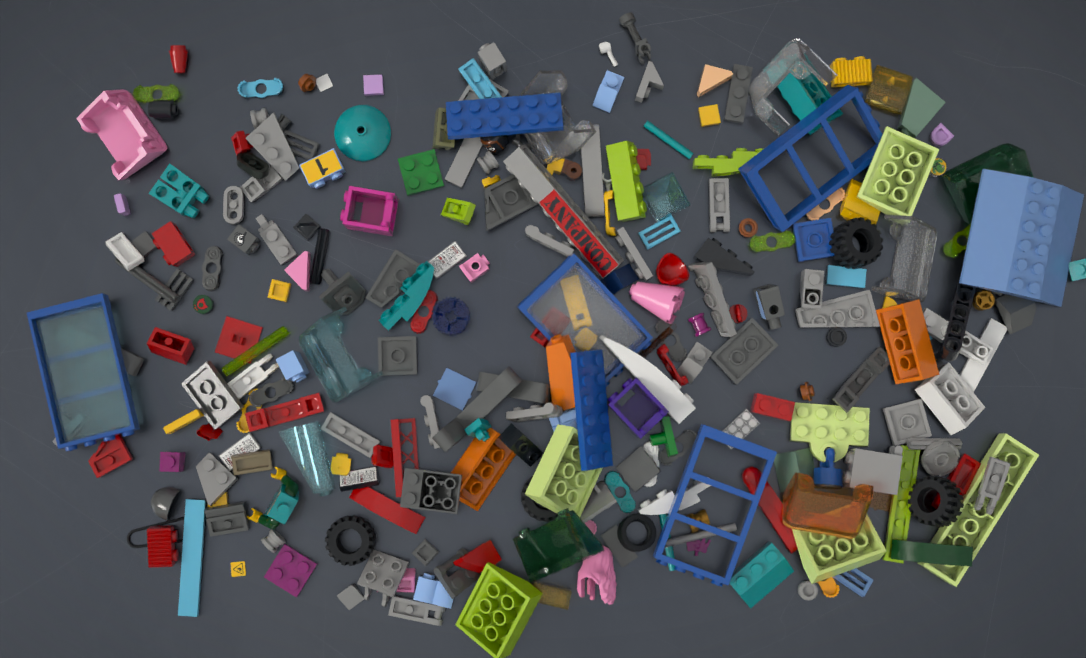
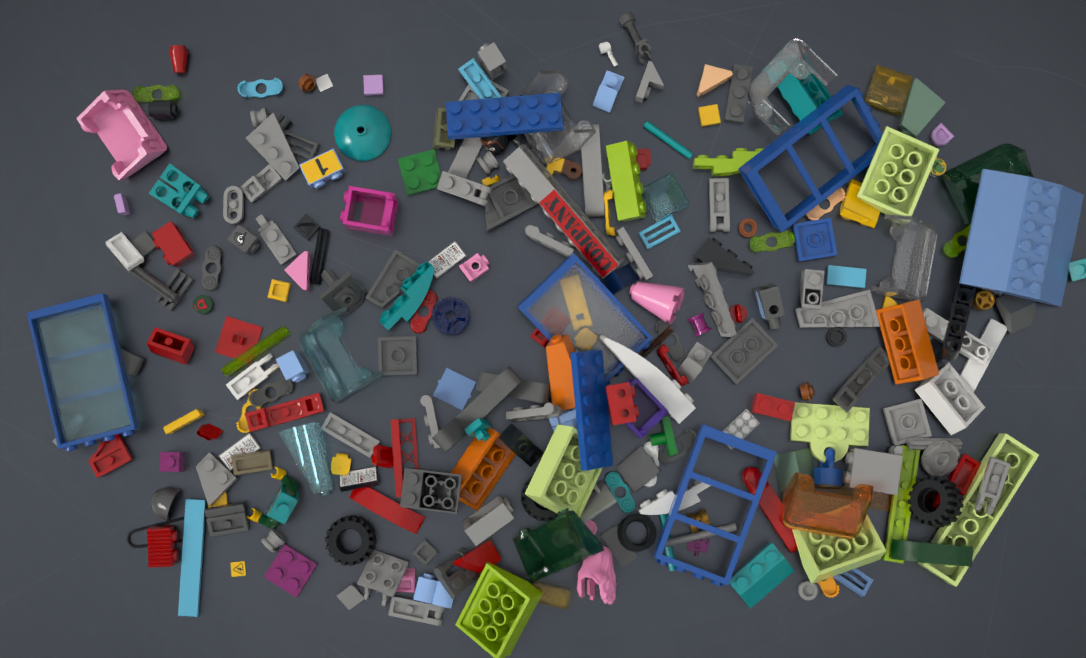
plate [181,361,244,430] -> none
red tile [231,131,253,156] -> none
pearl dark grey plate [237,152,269,179] -> none
lime slope [441,197,476,225] -> none
red helmet [656,253,689,286] -> none
black tyre [829,217,883,269] -> none
yellow brick [830,56,873,87] -> none
none -> light grey plate [437,171,492,206]
none -> light grey window [462,494,514,546]
none -> red brick [605,382,639,425]

